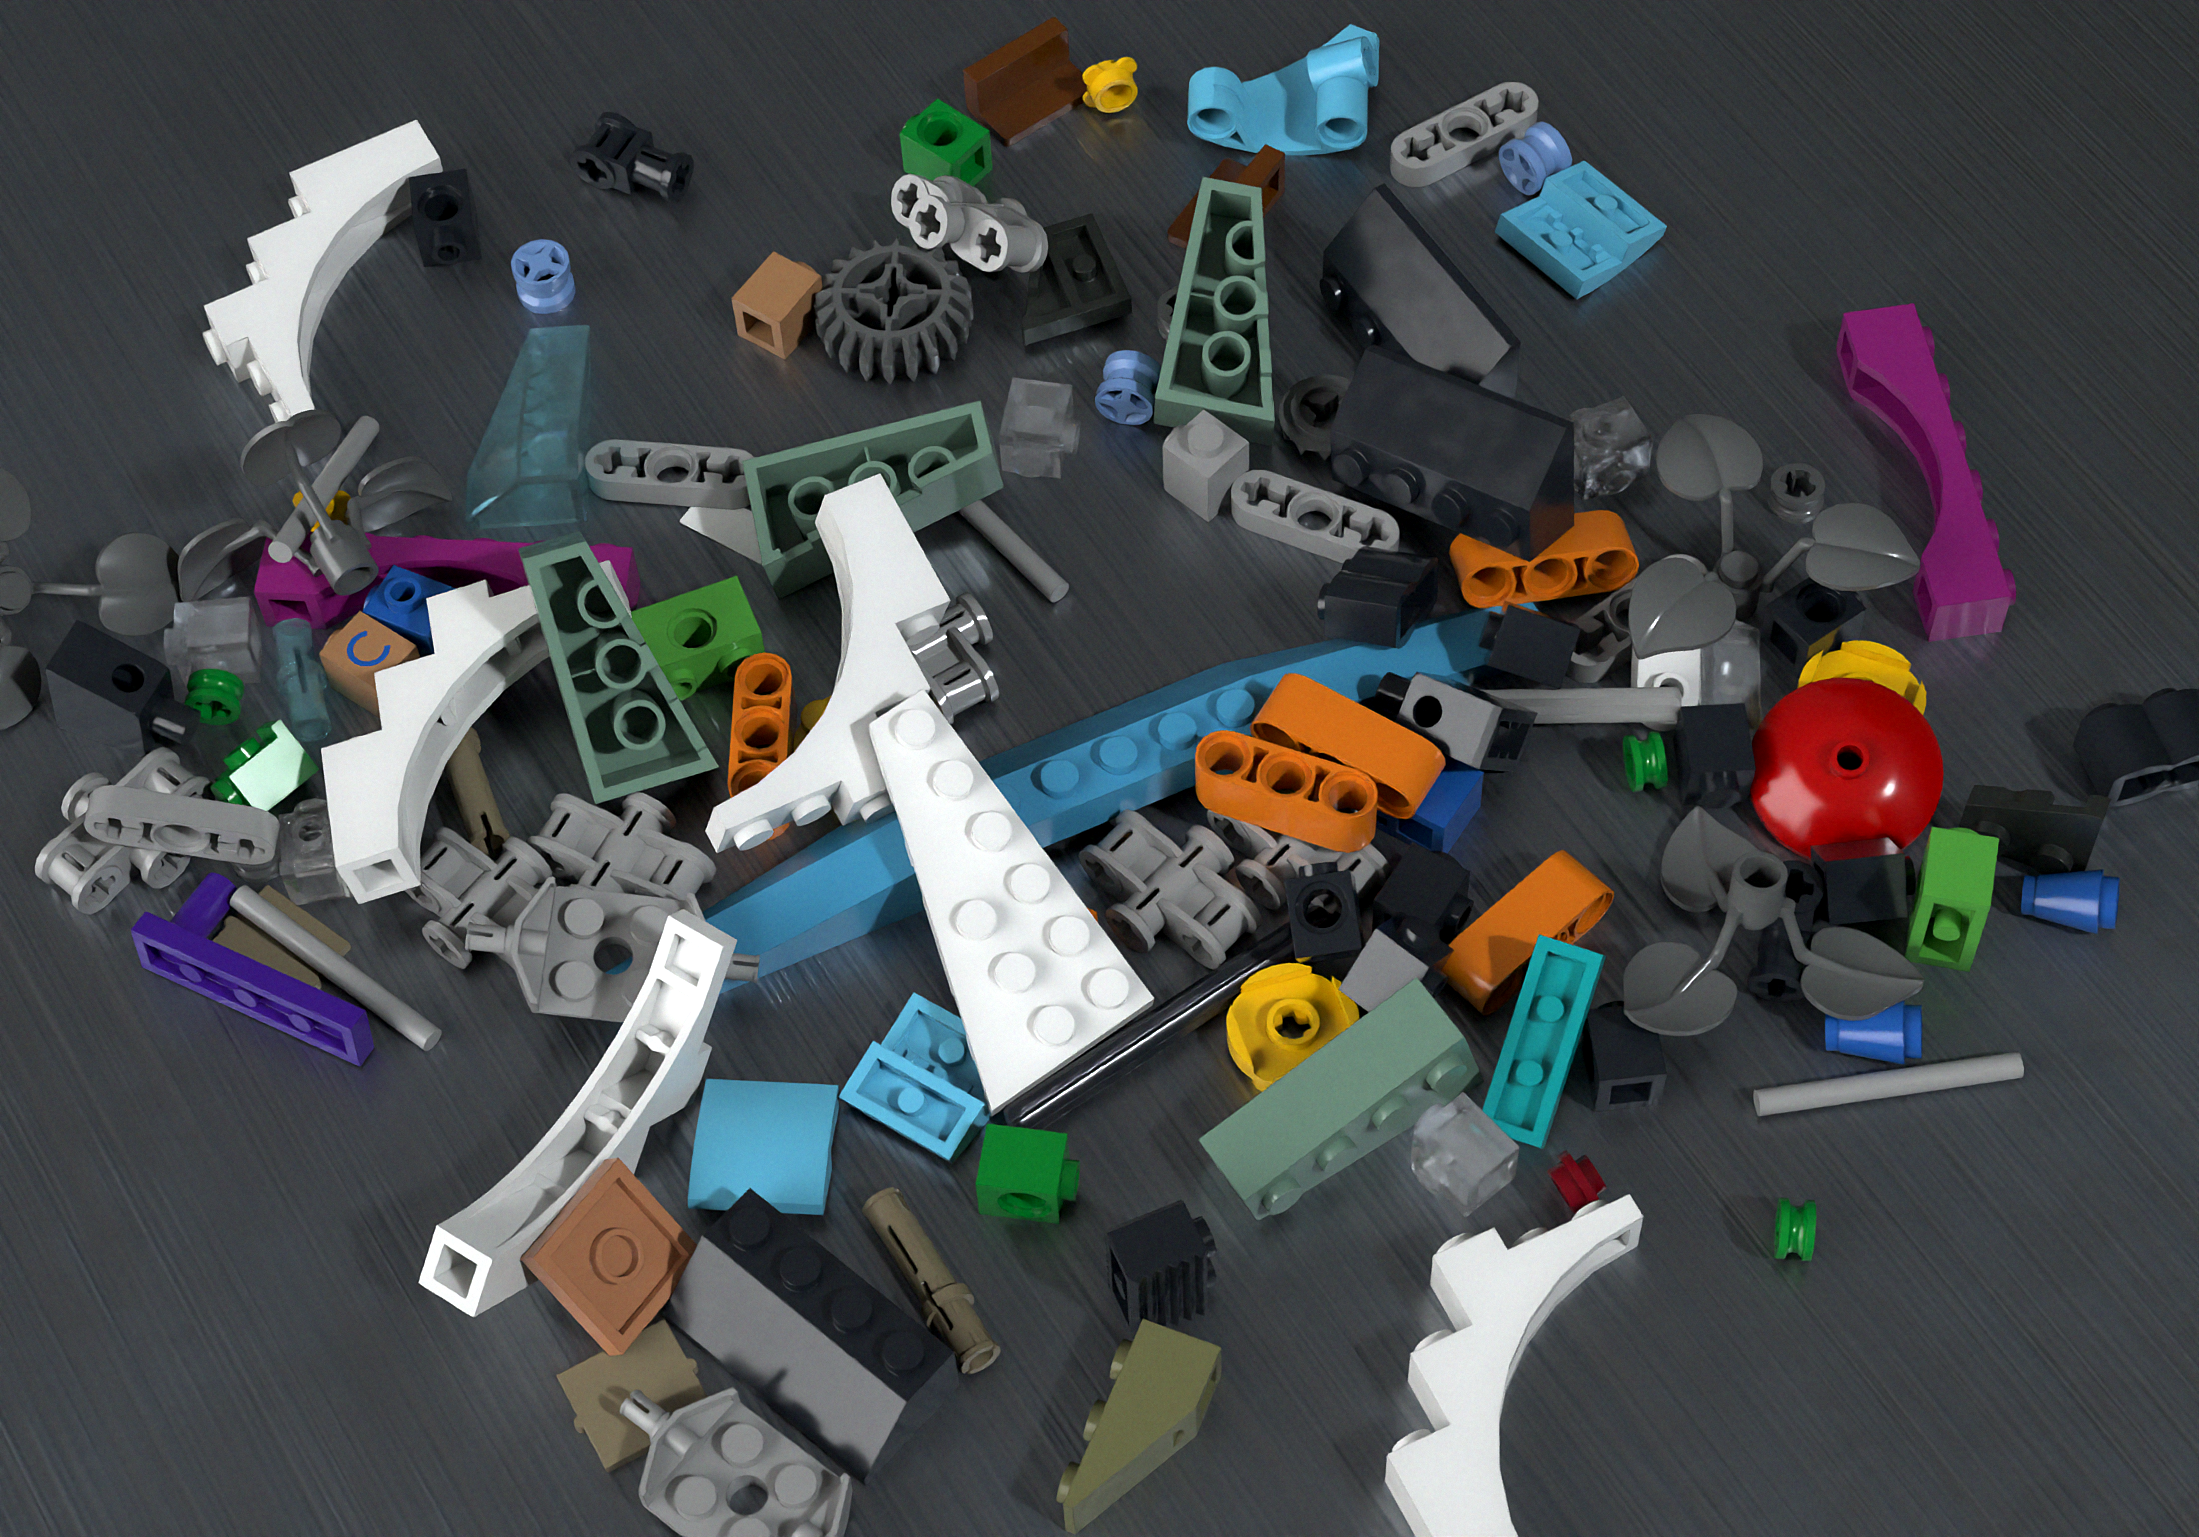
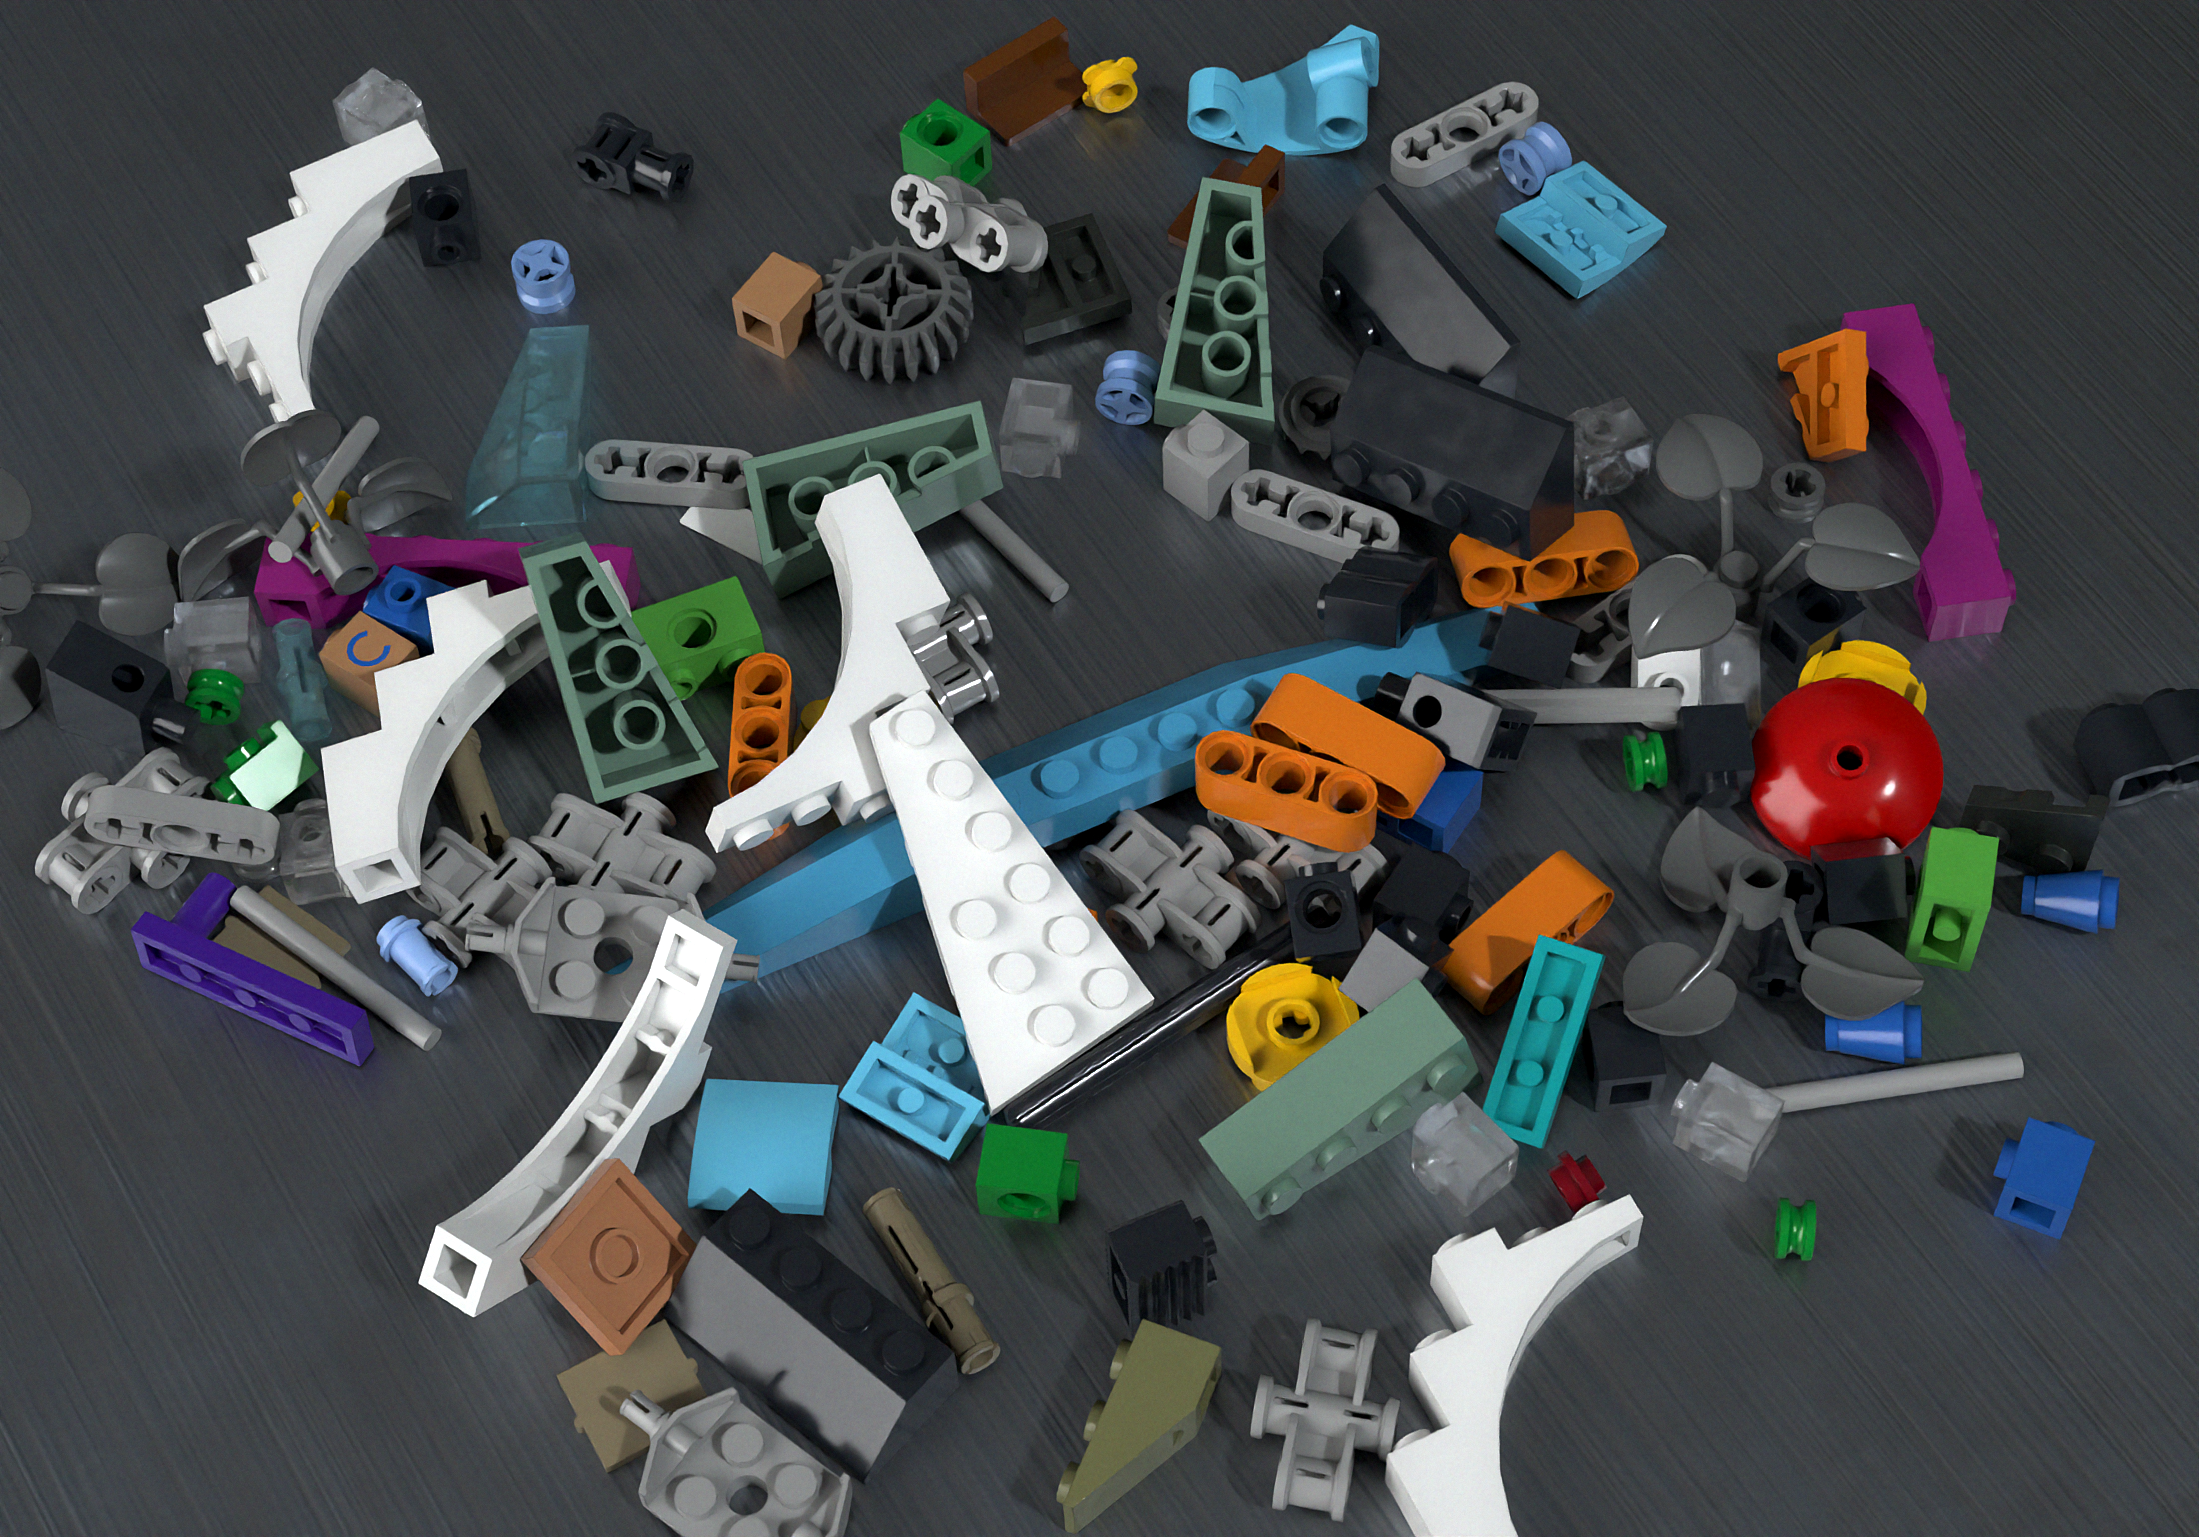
none -> clear brick [332,67,431,146]
none -> light blue pin [377,915,458,997]
none -> light grey axle [1251,1317,1401,1522]
none -> clear brick [1671,1062,1785,1183]
none -> orange wing [1778,329,1869,463]
none -> blue brick [1993,1117,2095,1240]

